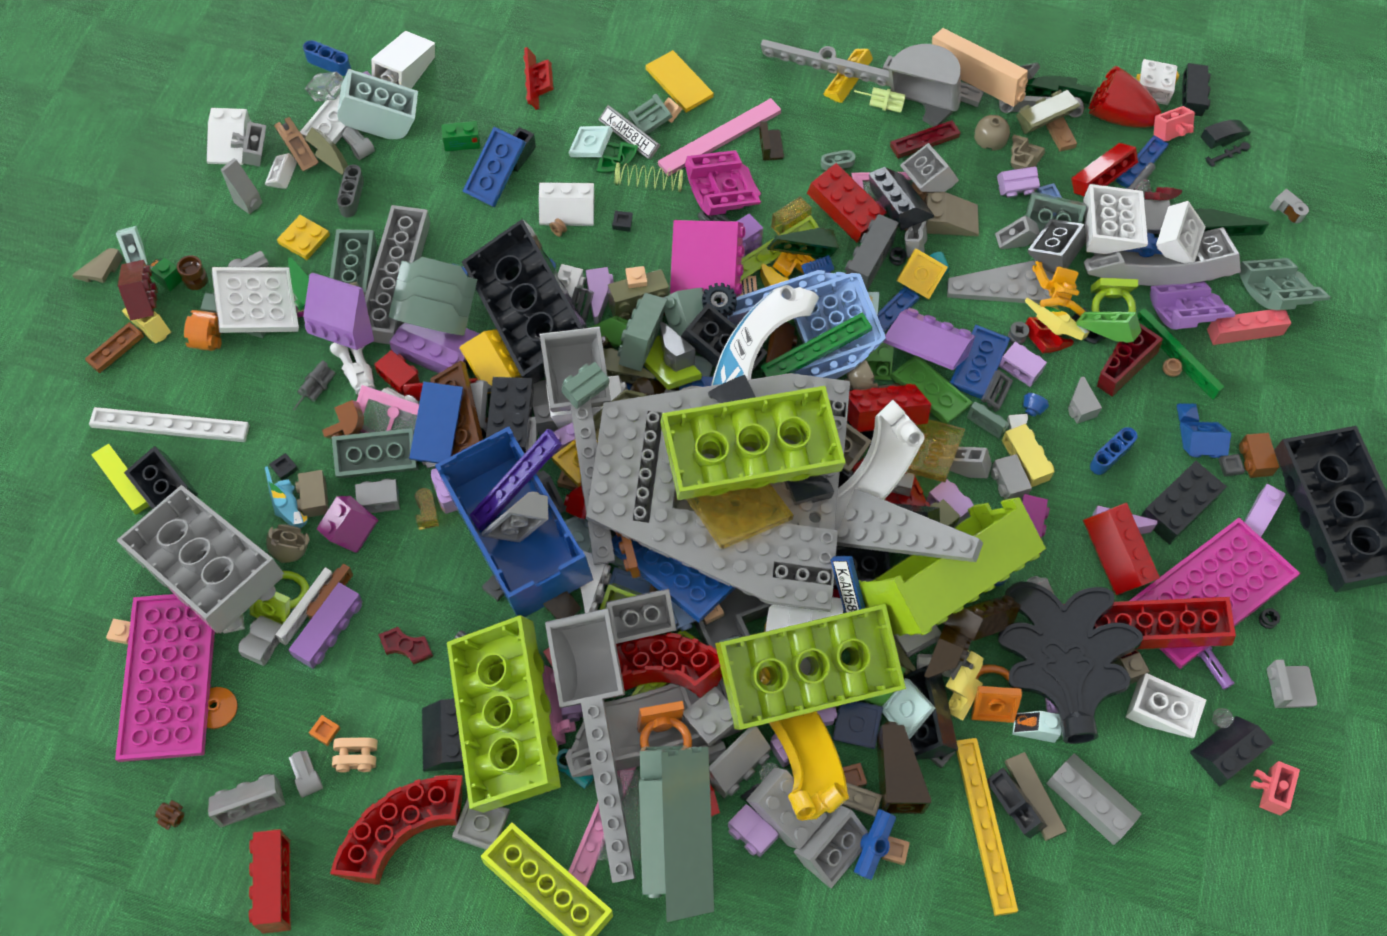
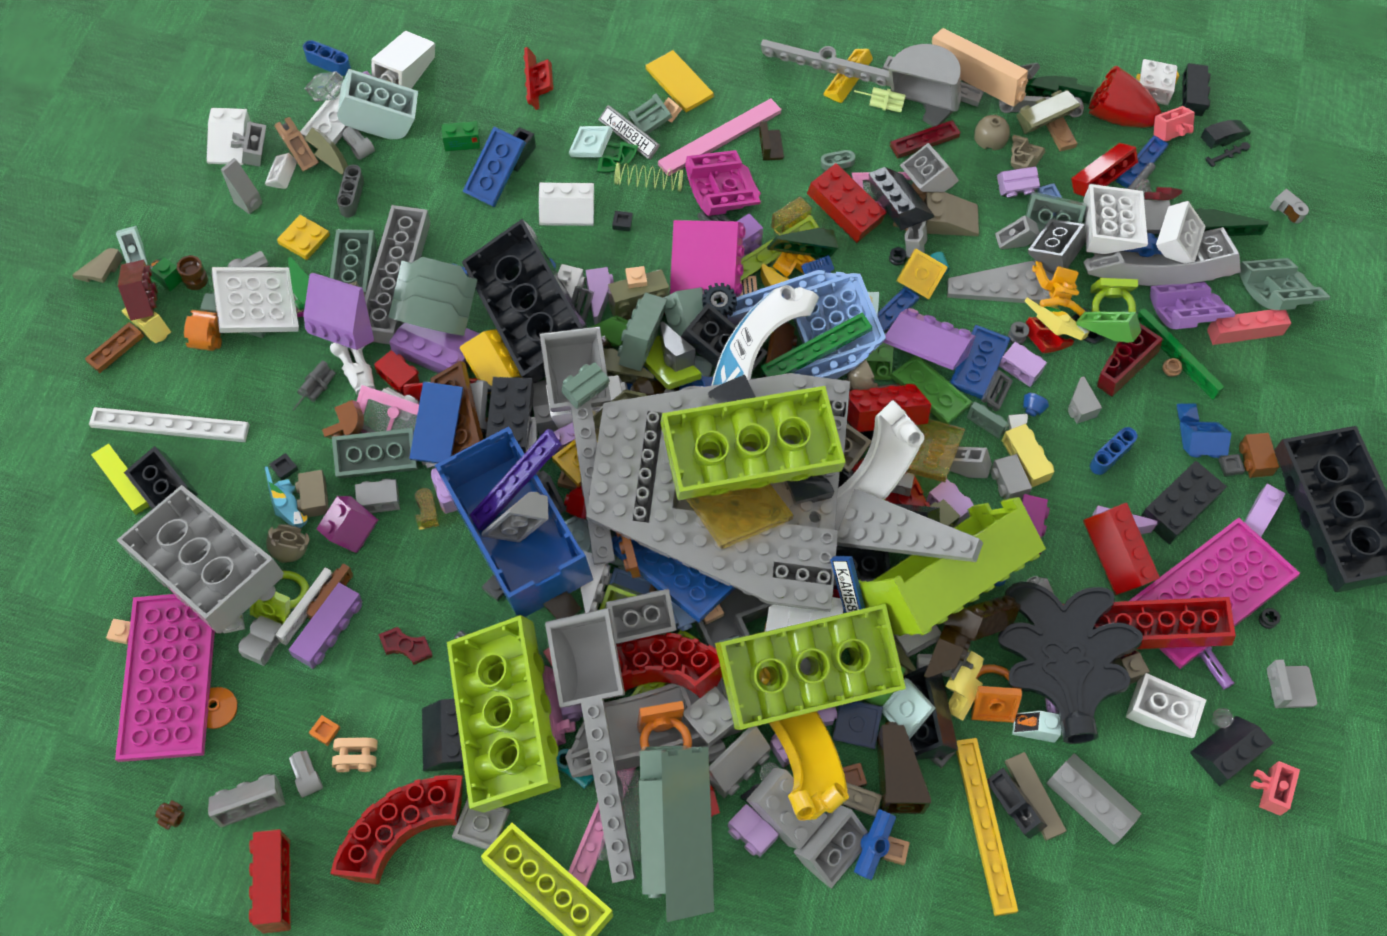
medium nougat bush [549,218,567,237] -> none
dark grey brick [845,214,899,291] -> none

